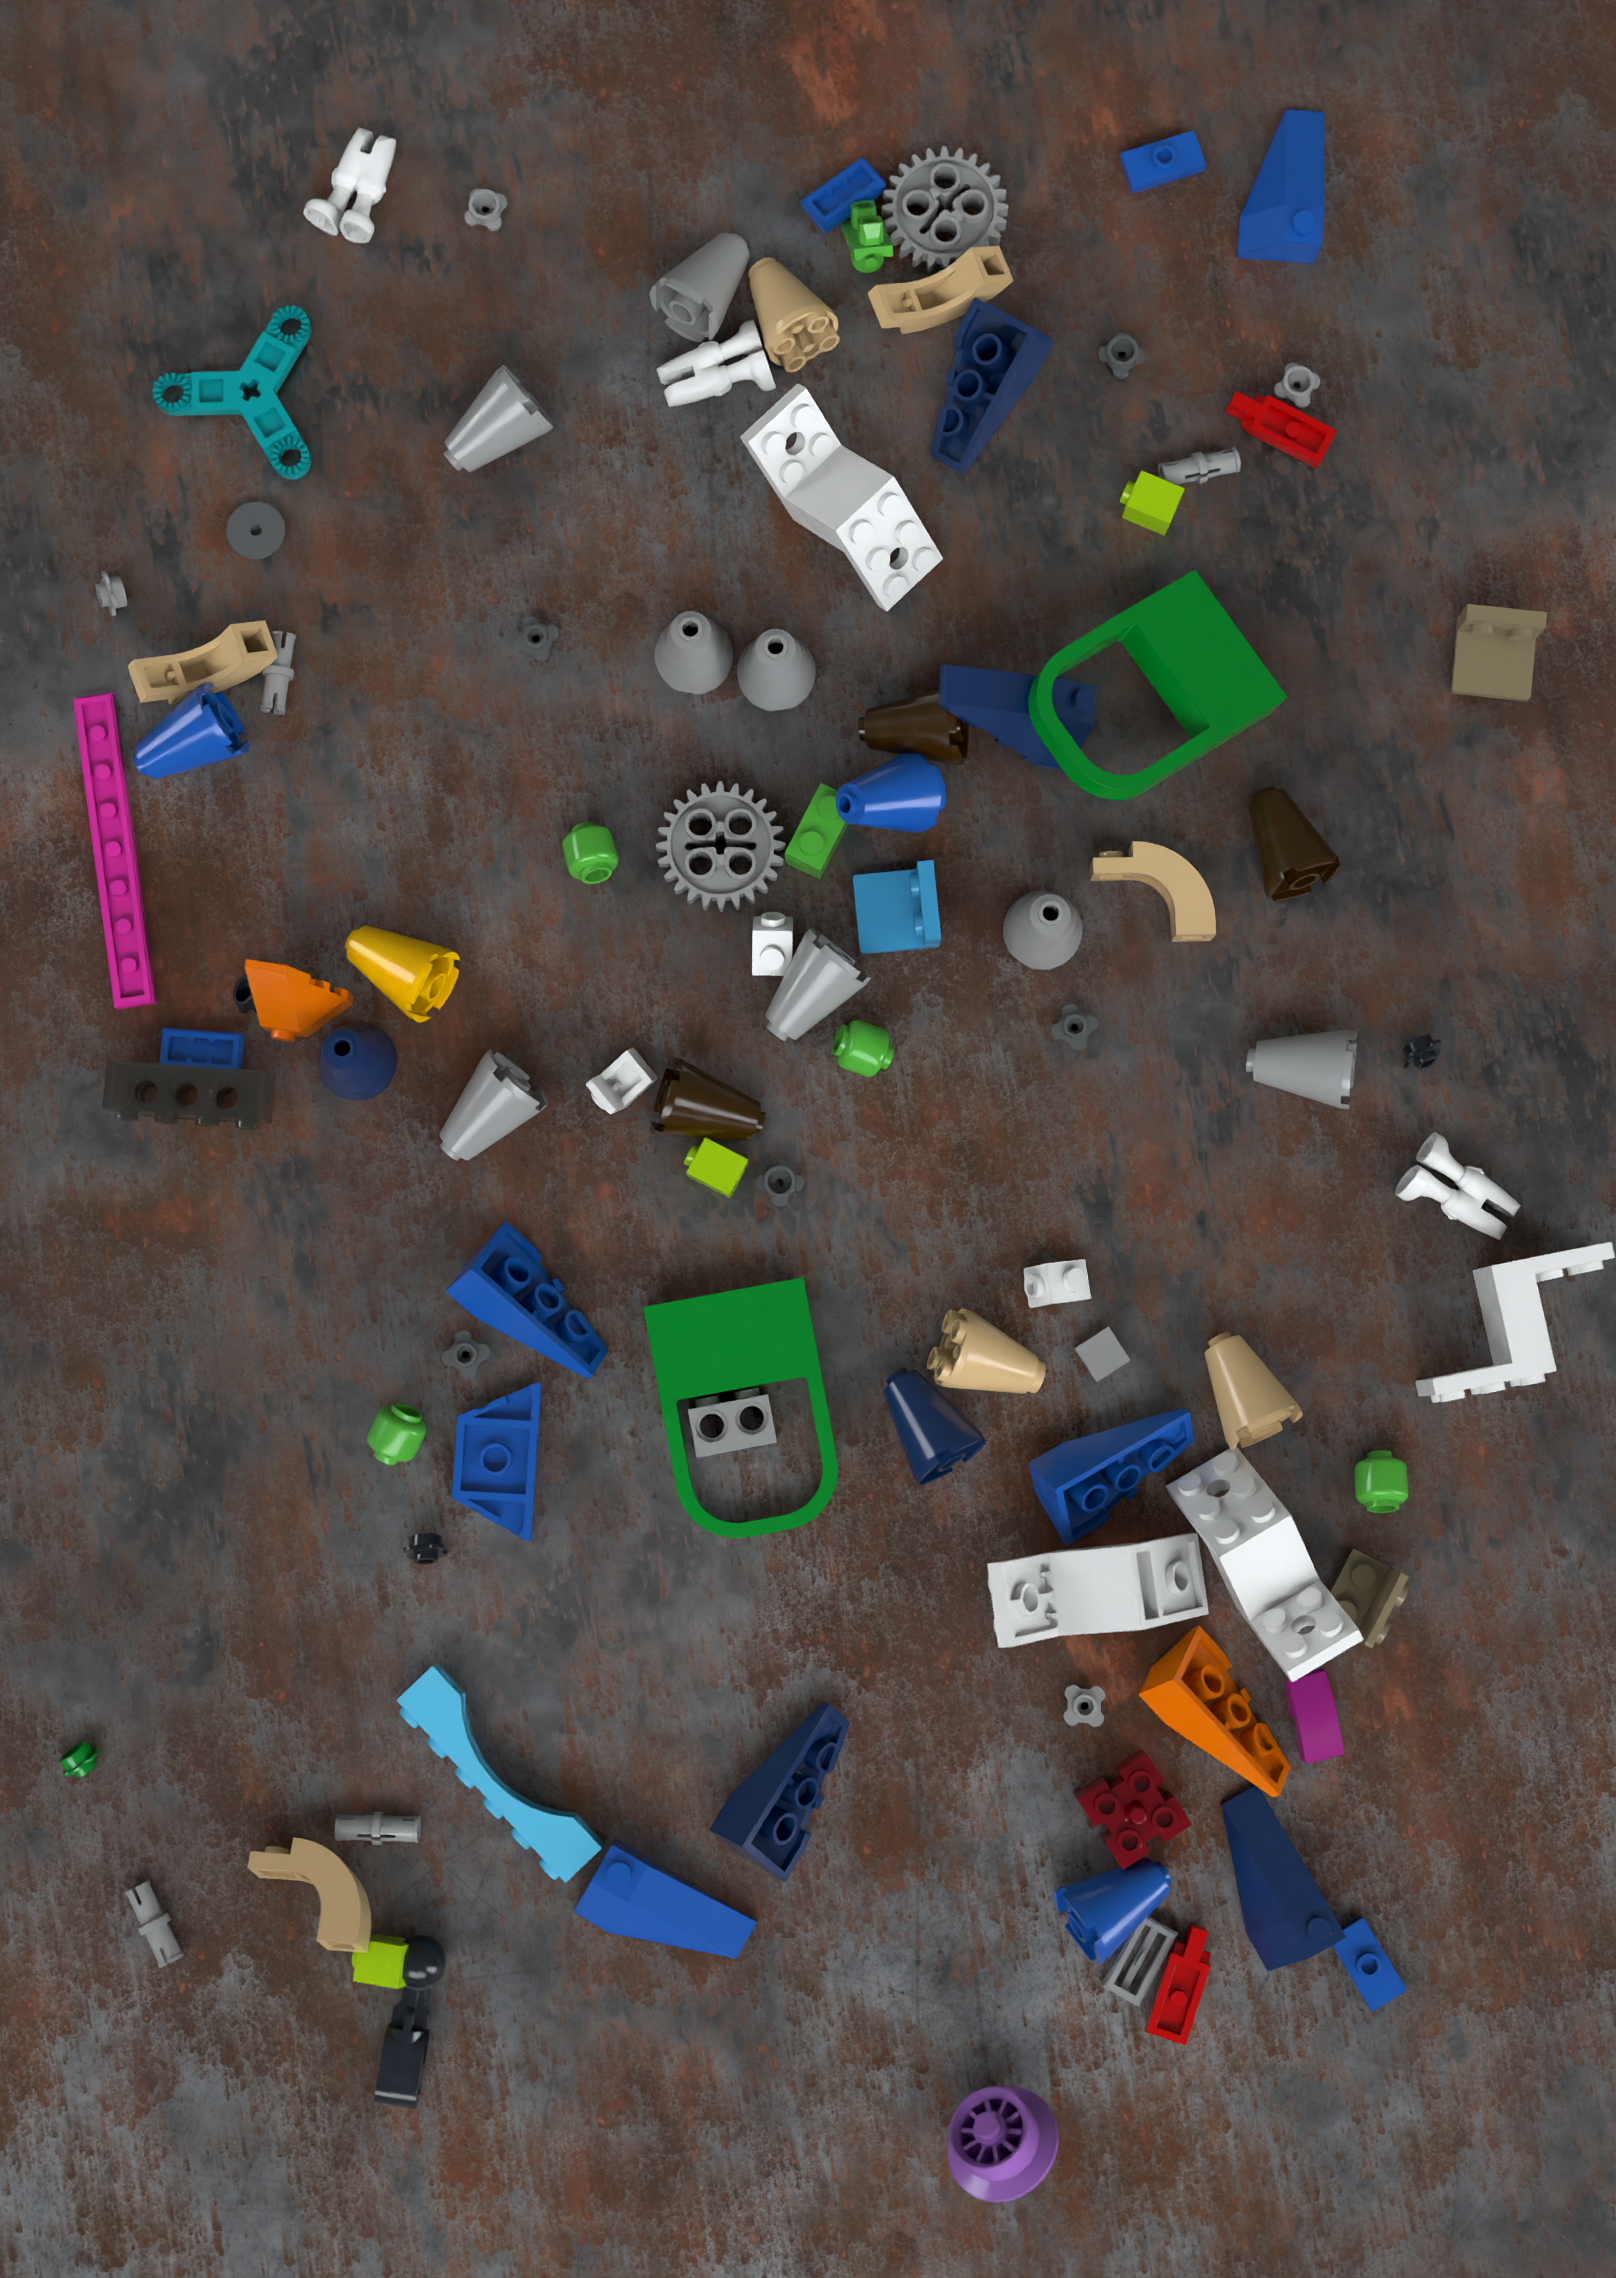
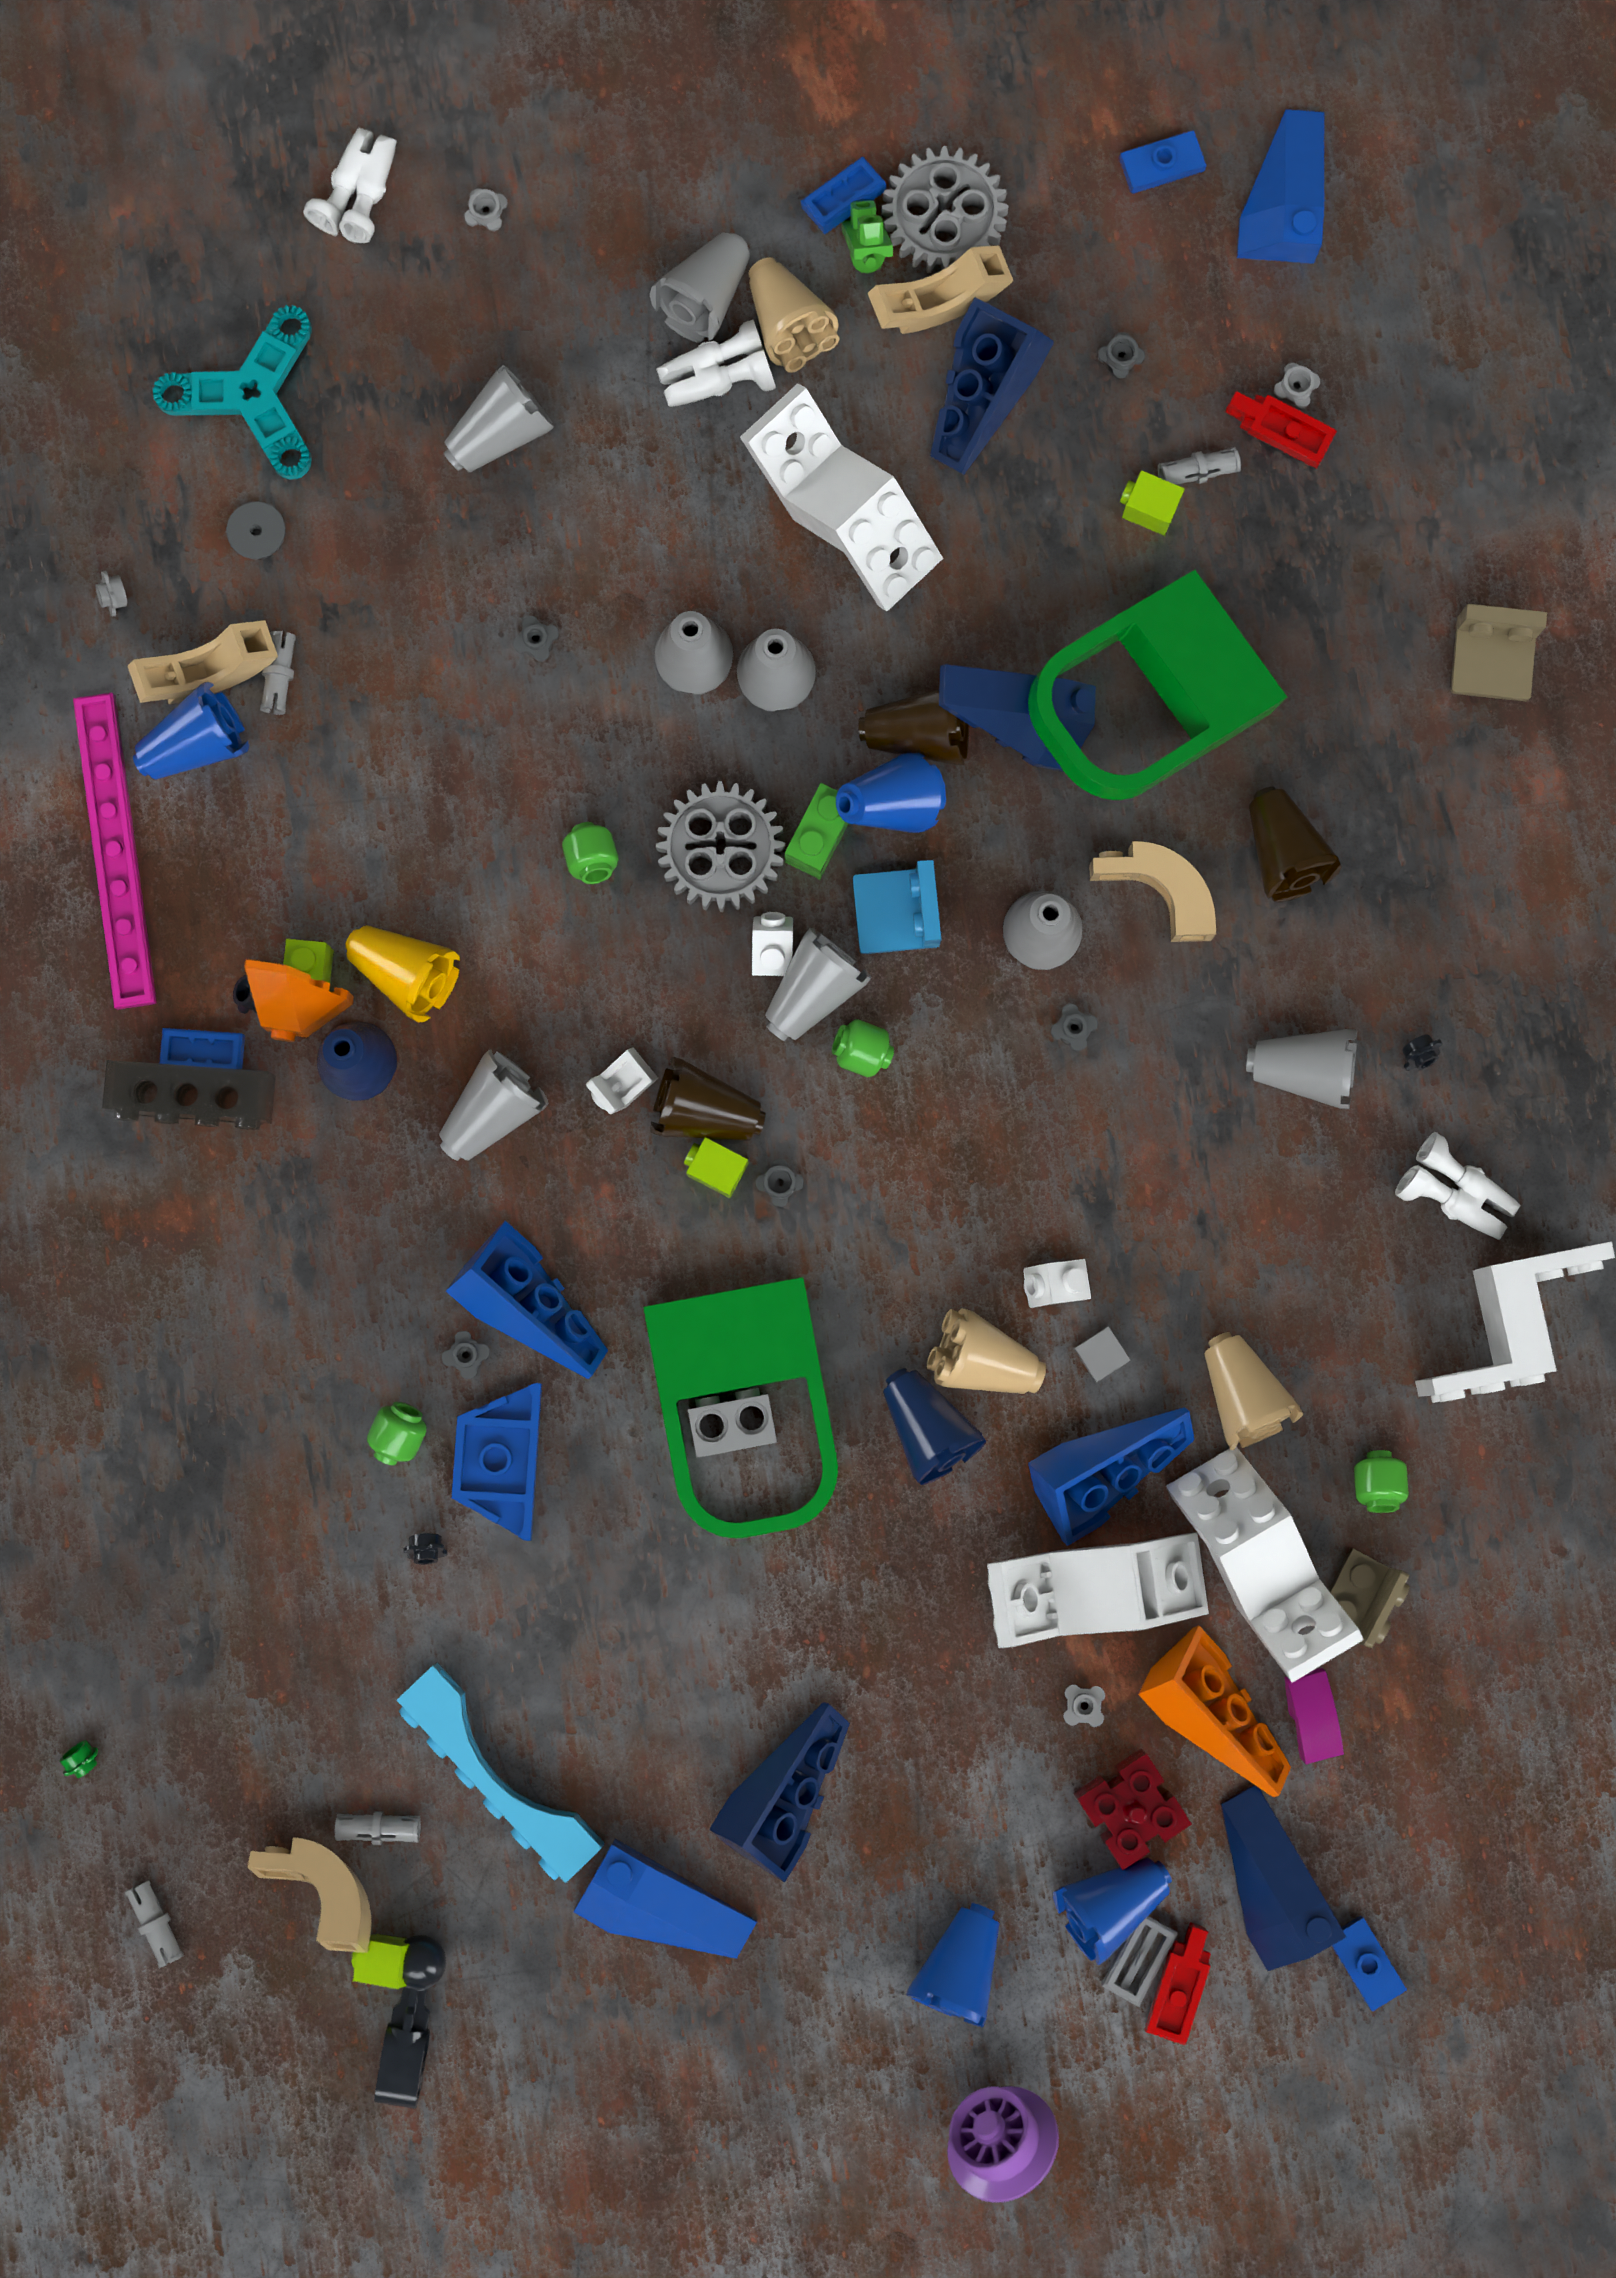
none -> lime brick [283,939,334,983]
none -> blue cone [906,1903,1000,2027]

